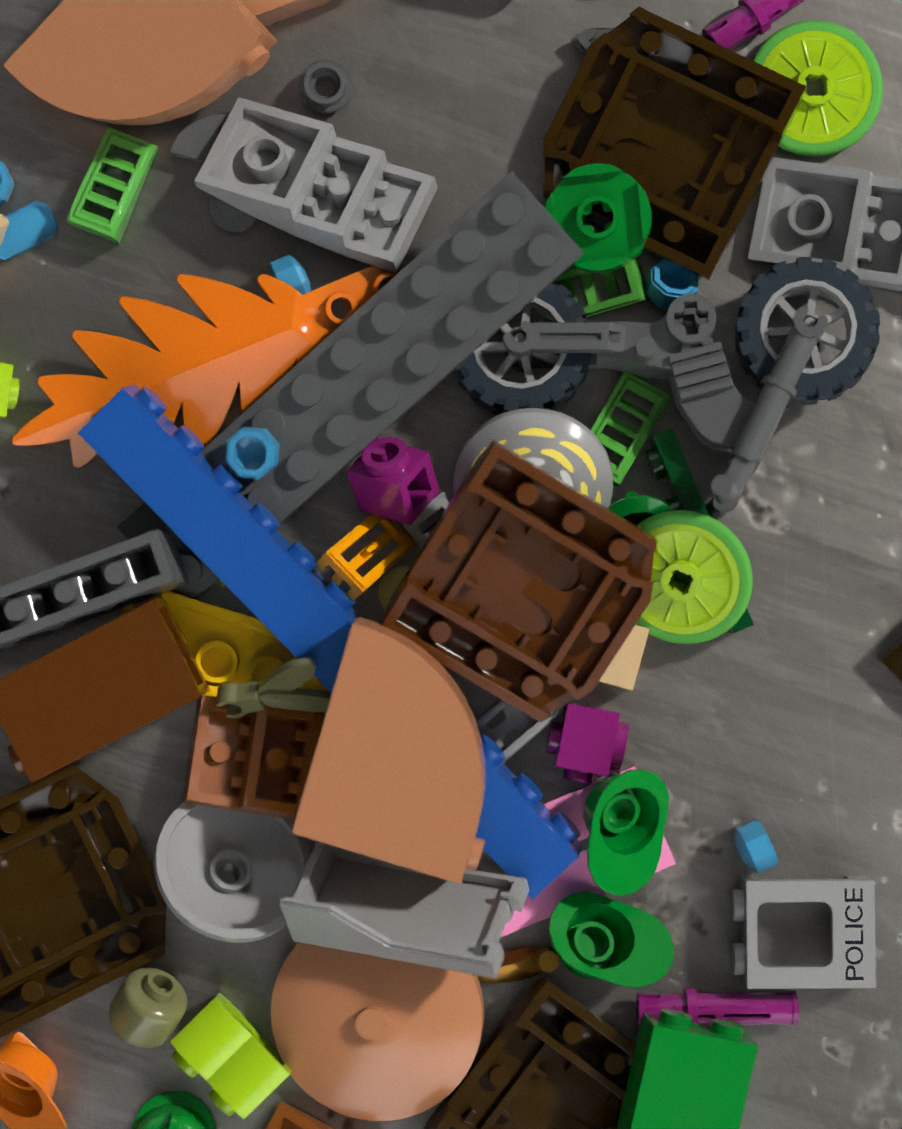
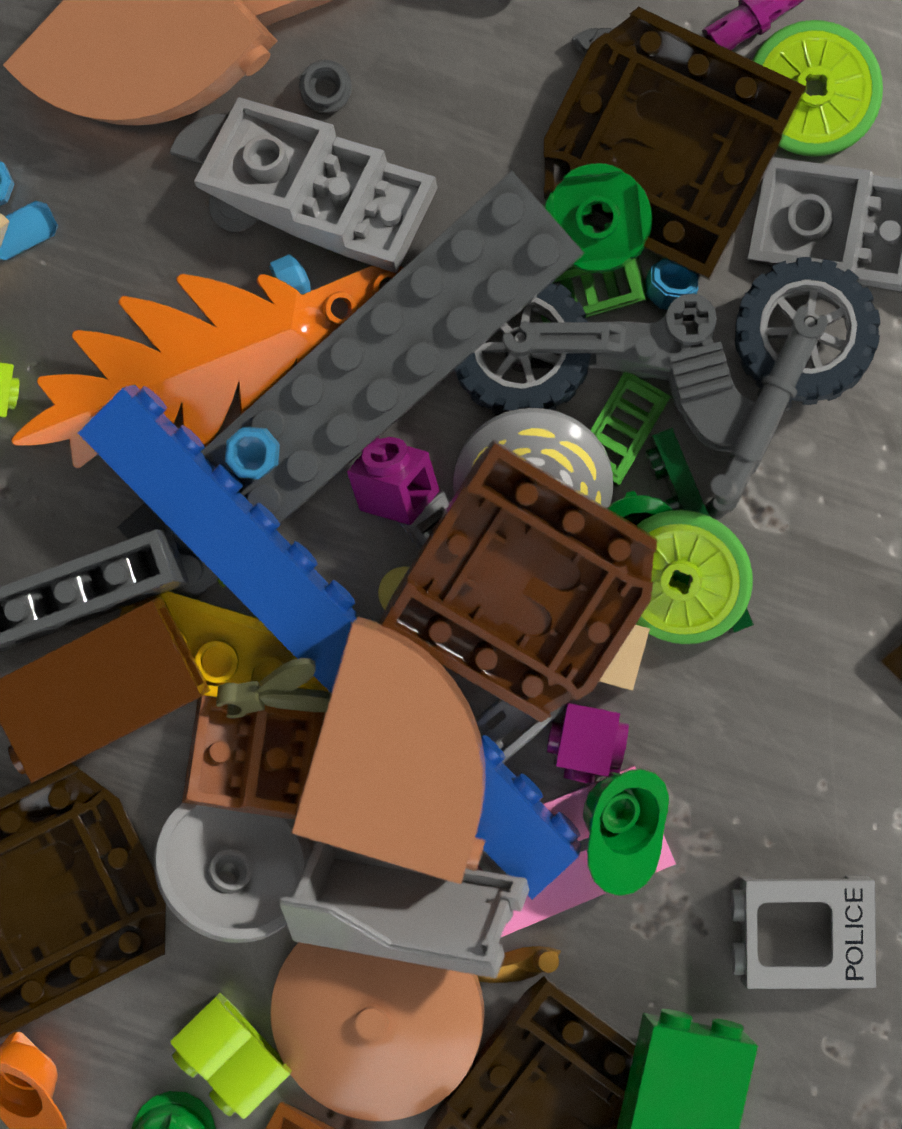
bright green slope [66,127,158,244] -> none
olive head [109,968,187,1048] -> none
light orange tile [316,514,416,601] -> none
green piece [549,891,674,989] -> none
magenta pin [636,988,799,1028] -> none
dark azure tile [734,819,778,874] -> none

